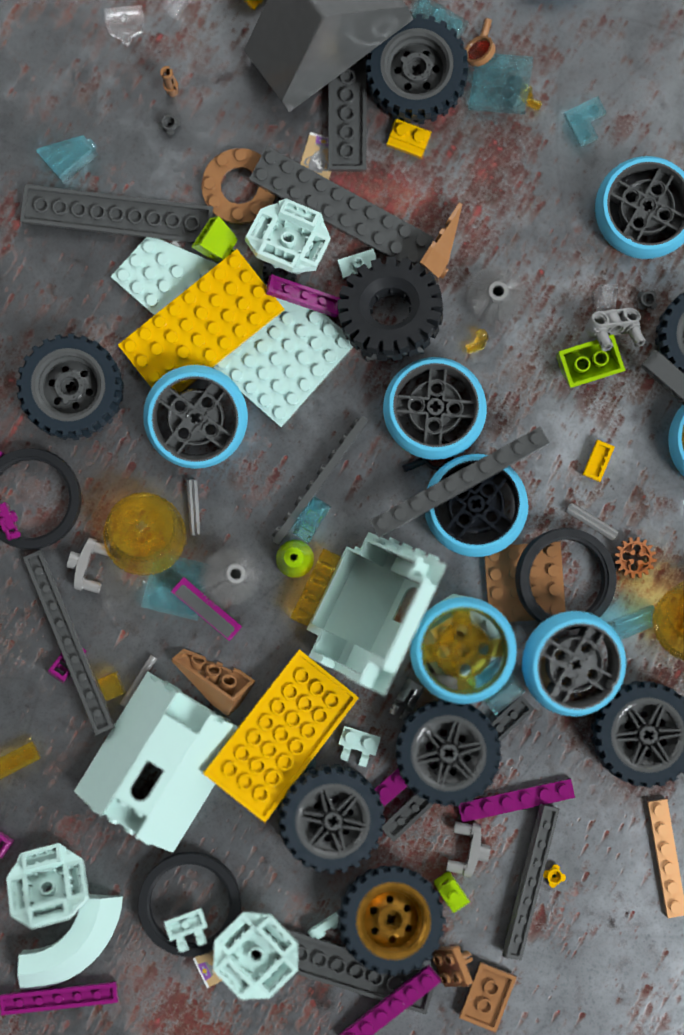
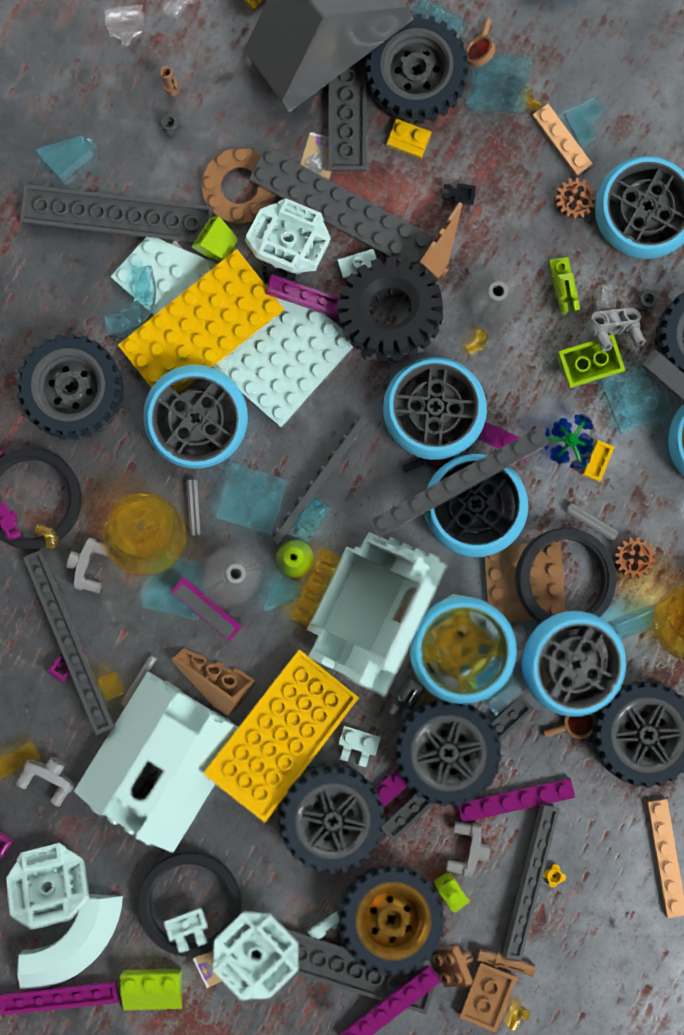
none -> light grey connector [16,757,75,807]
none -> clear yellow arm [34,523,58,549]
none -> clear light blue plate [105,265,156,336]
none -> lime slope [121,969,183,1010]
none -> clear light blue plate [216,463,289,535]
none -> clear light blue slope [264,575,303,611]
none -> black plate [442,183,476,206]
none -> medium nougat pin [476,948,536,977]
none -> magenta plate [477,422,529,462]
none -> clear yellow arm [507,1006,531,1031]
none -> light nougat plate [532,104,592,177]
none -> piece [543,712,595,739]
none -> clear blue plant [544,414,594,469]
none -> lime plate [549,257,580,315]
none -> nougat gear [555,177,596,220]
none -> clear light blue plate [600,366,675,435]

